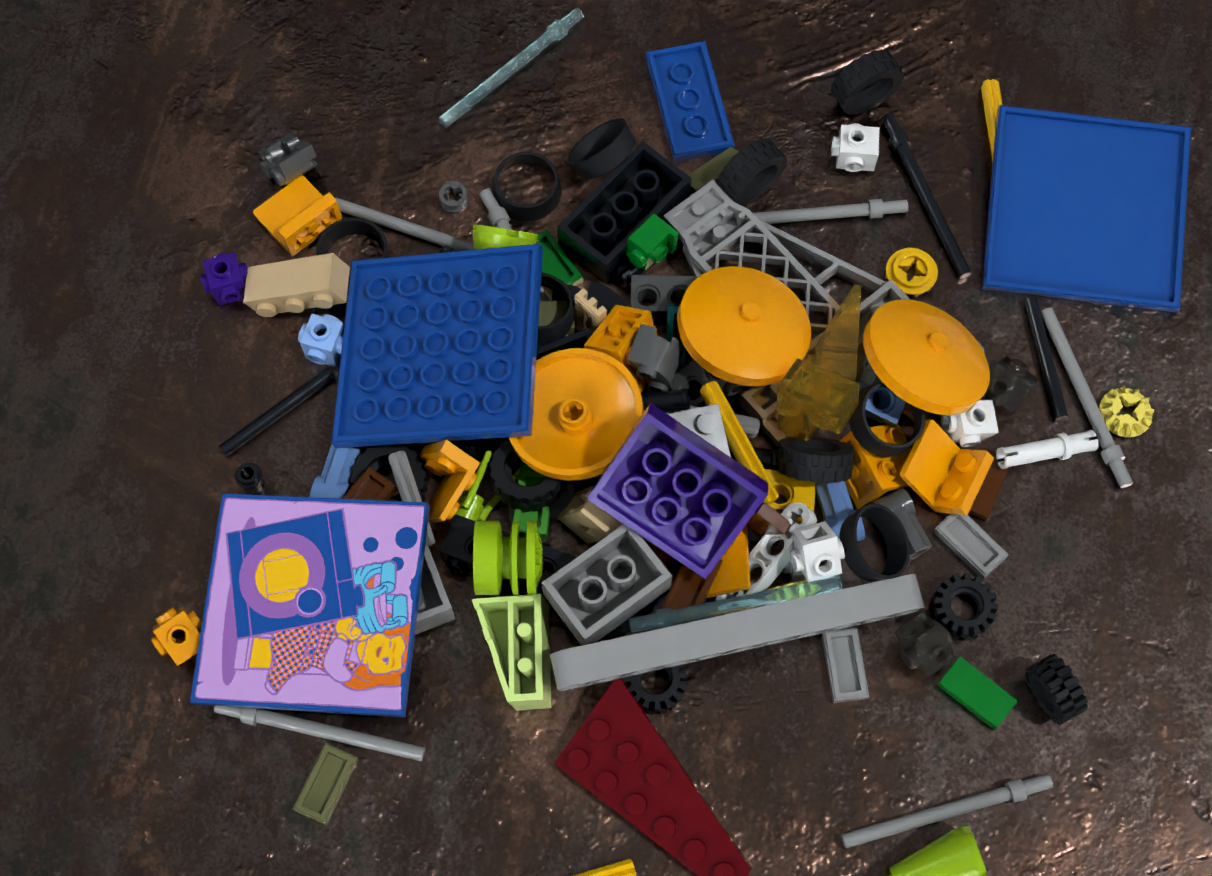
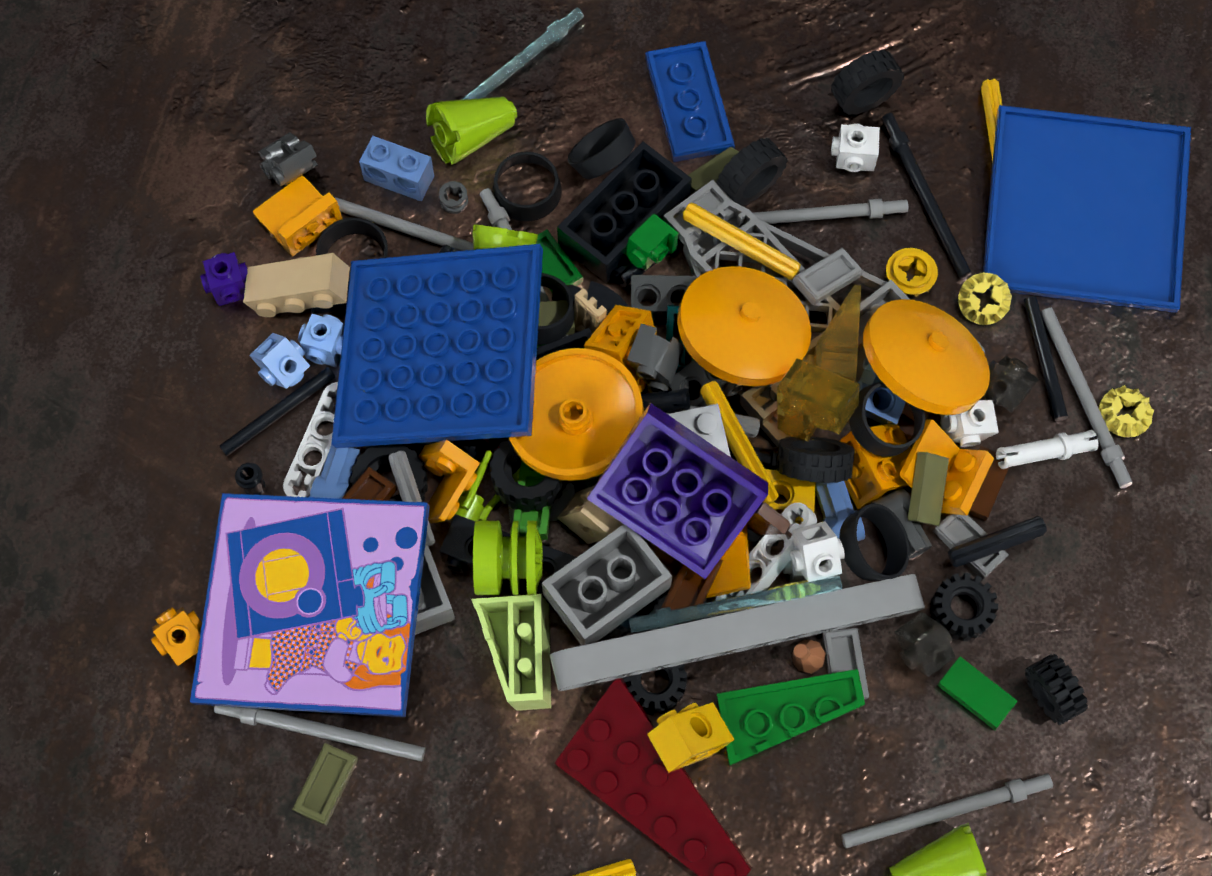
none -> light blue brick [249,333,310,389]
none -> white beam [283,382,338,497]
none -> medium blue brick [359,136,434,202]
none -> lime cone [426,97,517,164]
none -> yellow brick [647,702,735,773]
none -> yellow axle [682,203,801,280]
none -> green wing [717,669,865,766]
none -> light grey tile [792,248,864,306]
none -> nougat rock [792,640,826,674]
none -> olive tile [908,452,949,526]
none -> black axle [948,516,1047,567]
none -> light yellow gear [958,272,1012,325]

